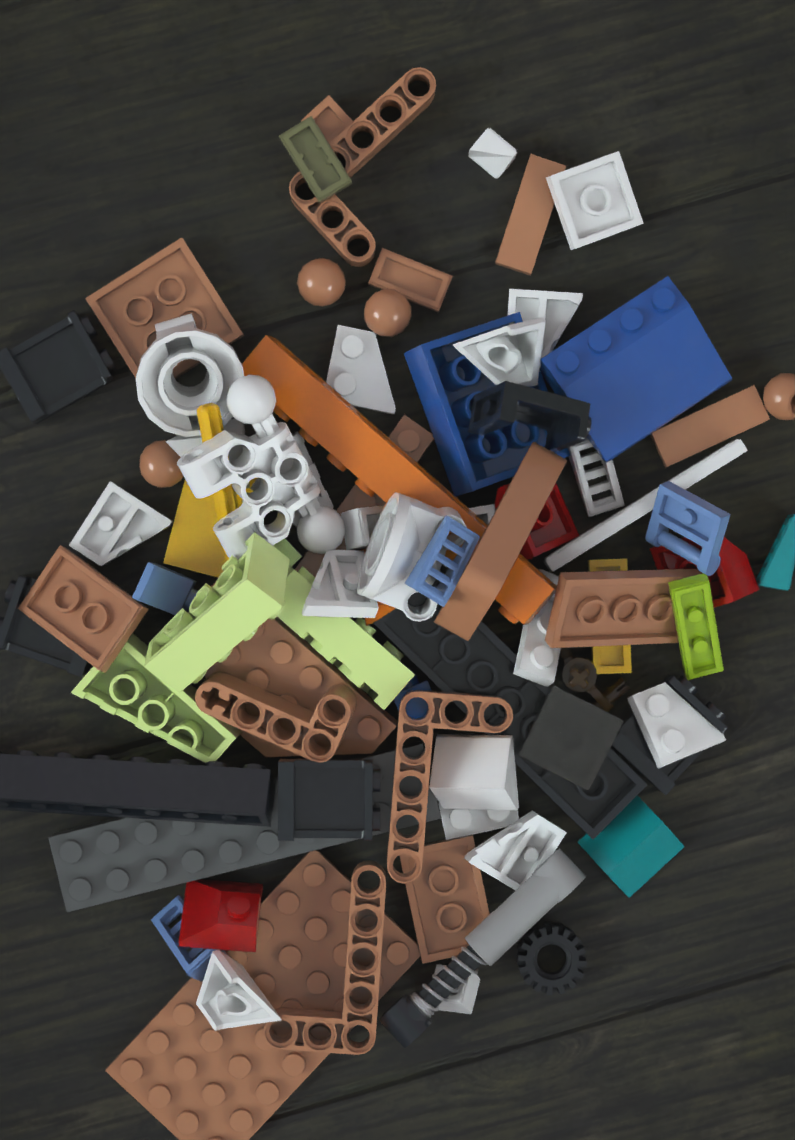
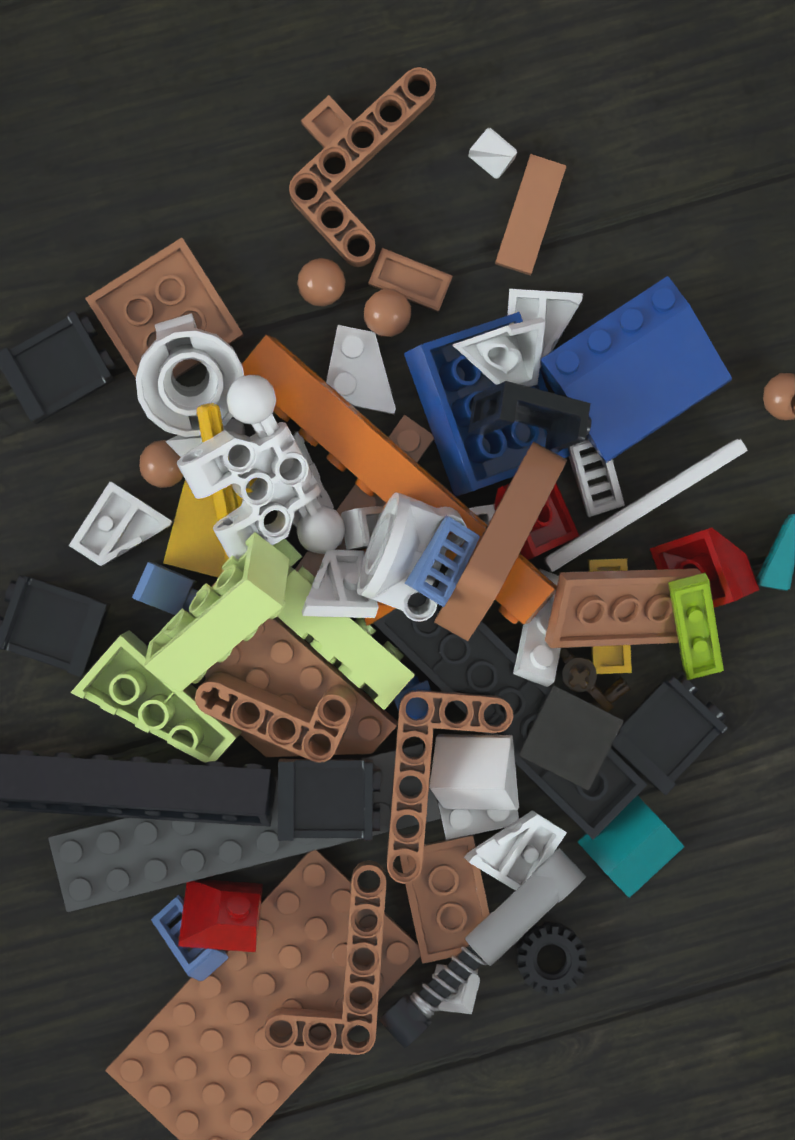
nougat tile [17,545,149,673] -> none
white slope [196,950,282,1031] -> none
olive plate [279,116,352,204] -> none
white plate [546,151,644,250] -> none
white wing [627,682,726,769] -> none
medium blue plate [645,481,731,576] -> none
nougat tile [650,385,770,468] -> none

